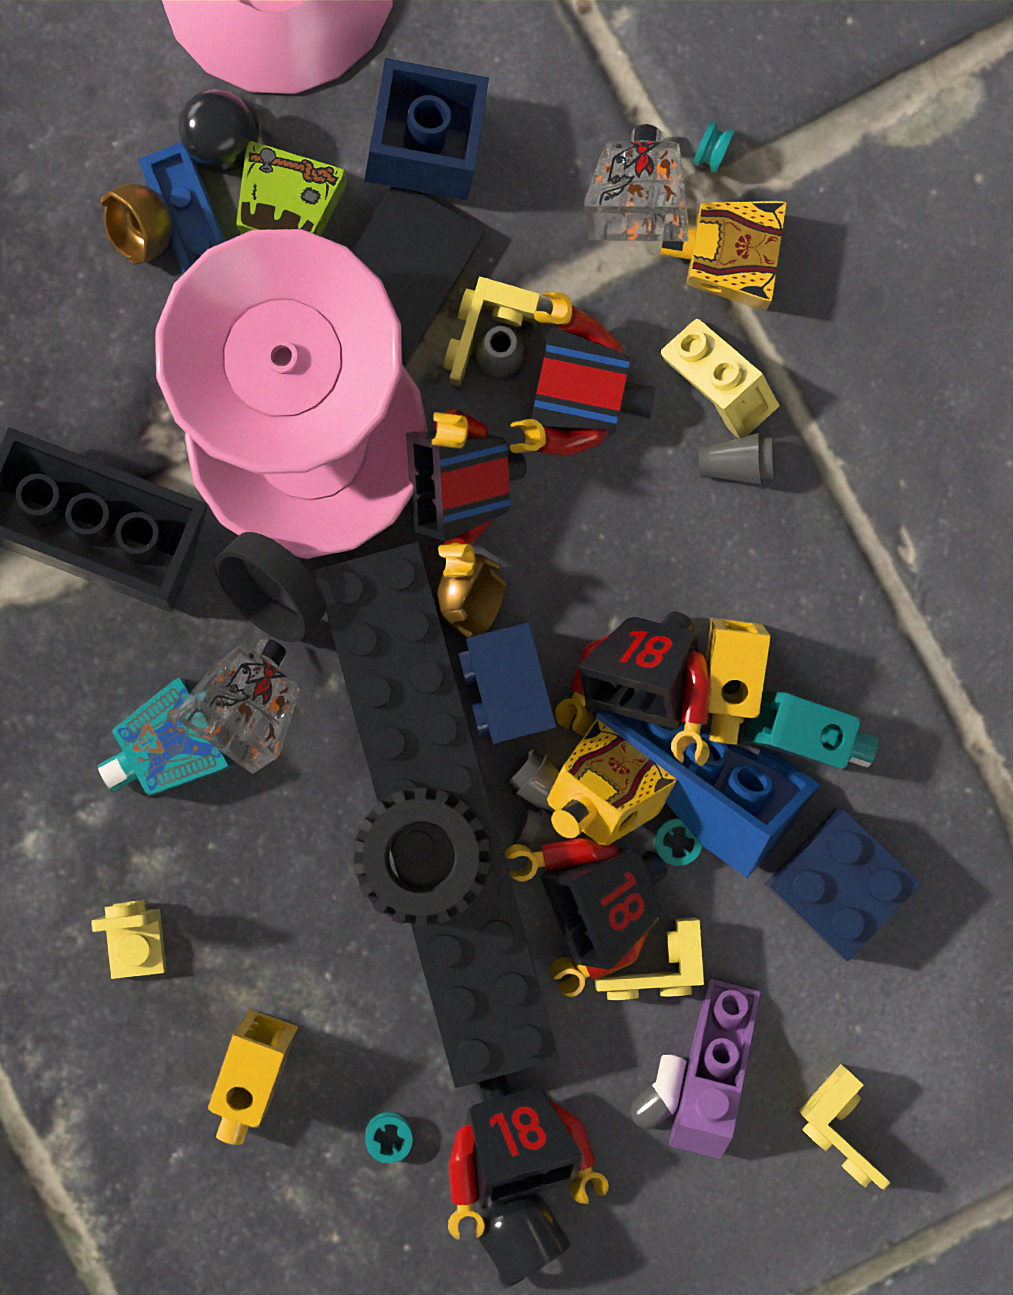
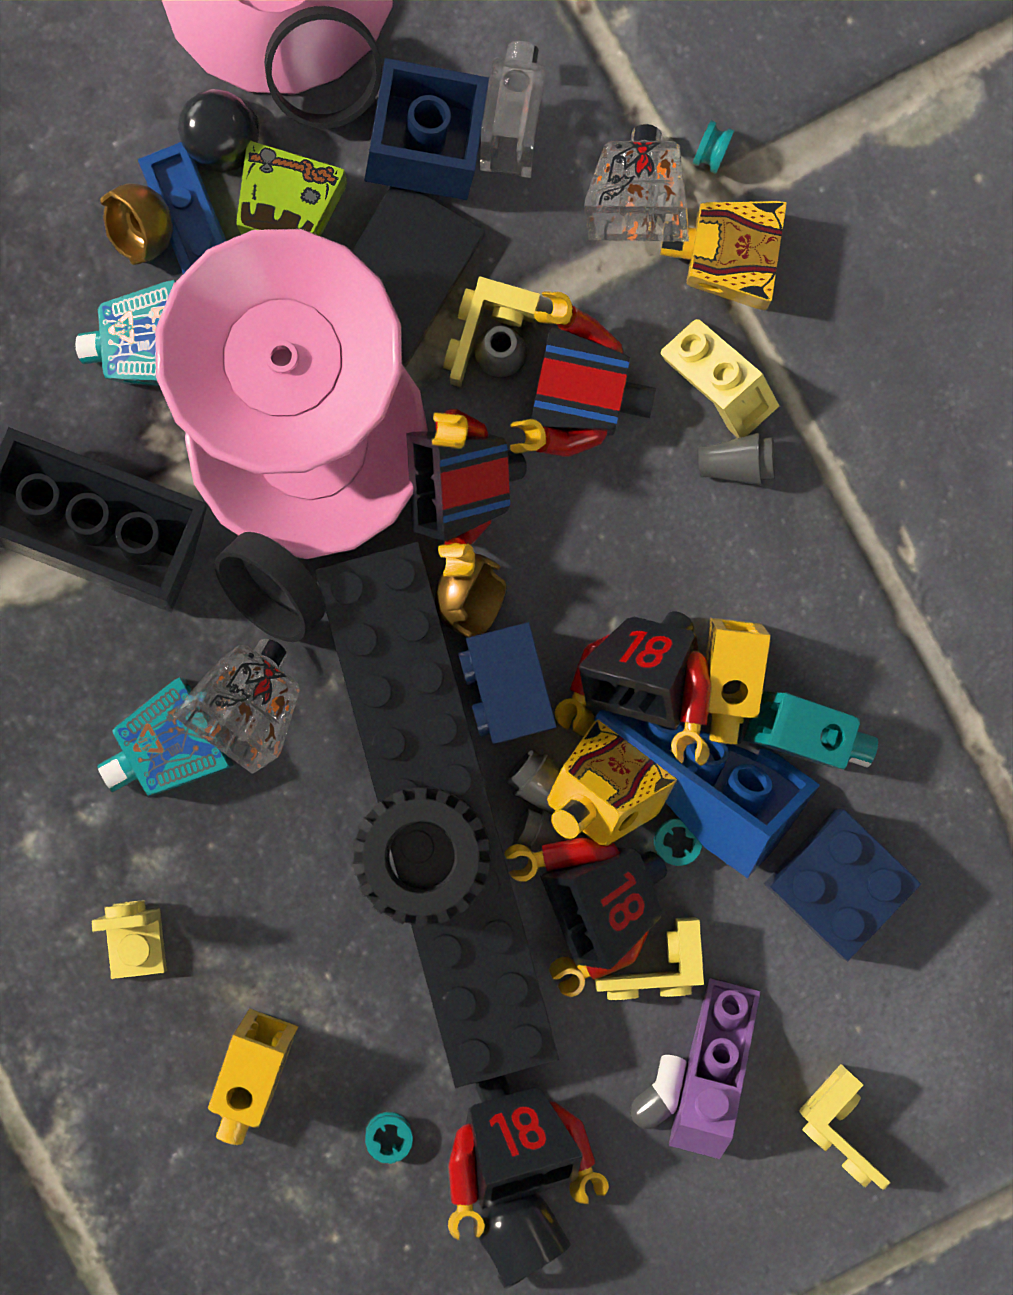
none -> torso [76,280,176,386]
none -> black tyre [264,6,382,129]
none -> clear torso [480,41,546,178]

